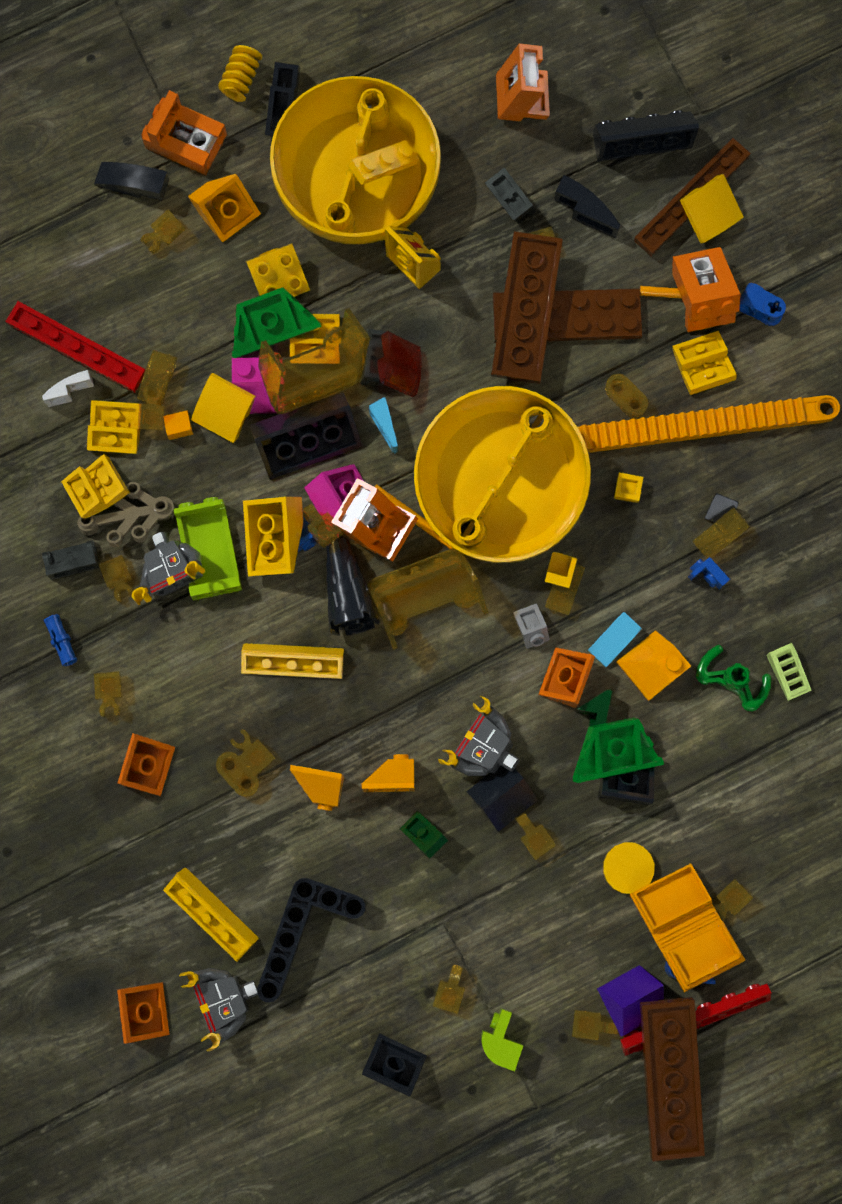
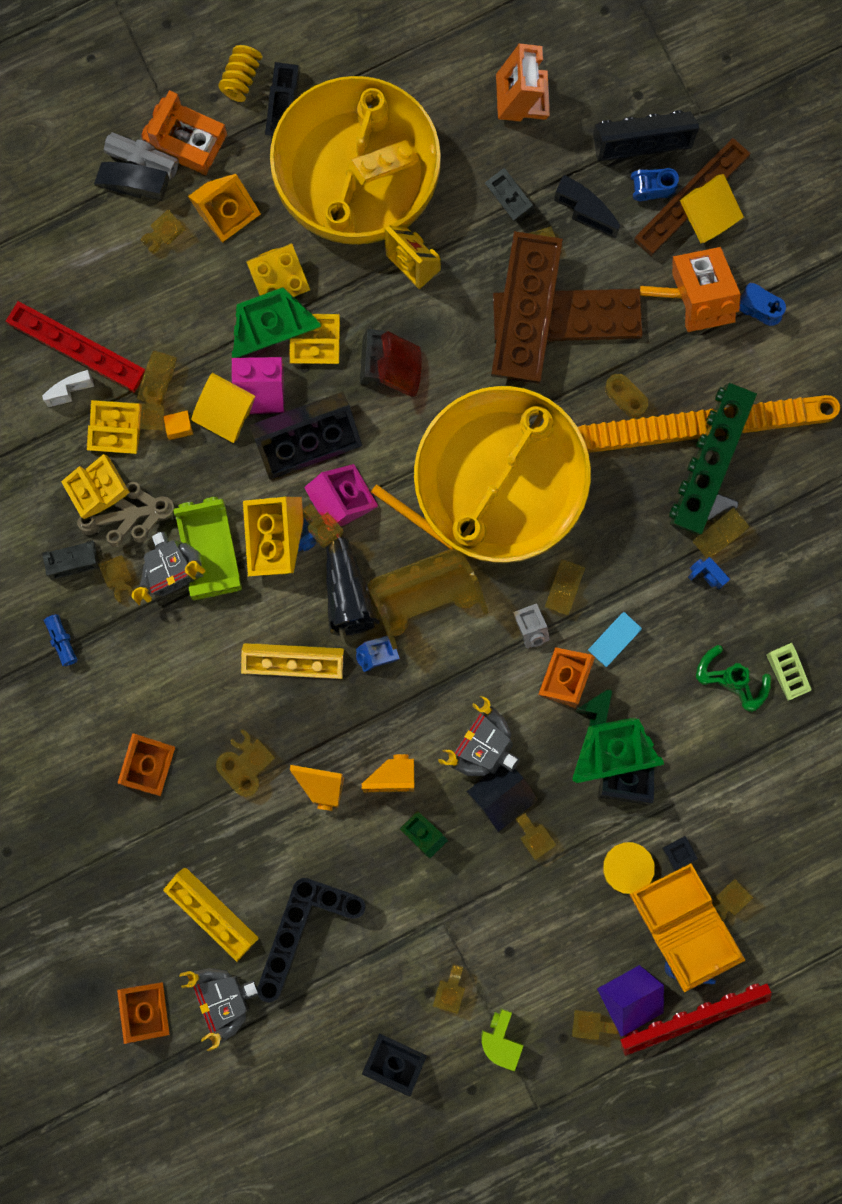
clear yellow plate [94,671,122,717] -> none
clear yellow windscreen [258,308,370,414] -> none
orange brick [331,478,418,562] -> none
medium azure slope [369,397,398,454] -> none
yellow panel [545,552,577,588] -> none
yellow plate [614,473,643,503] -> none
light orange slope [616,630,691,701] -> none
reddish brown plate [640,997,705,1162] -> none
yellow slope [672,331,737,395] -> none
none -> light grey piece [103,132,179,180]
none -> blue bracket [356,635,400,672]
none -> blue piece [631,168,679,201]
none -> black plate [662,836,698,871]
none -> dark green brick [669,382,757,535]

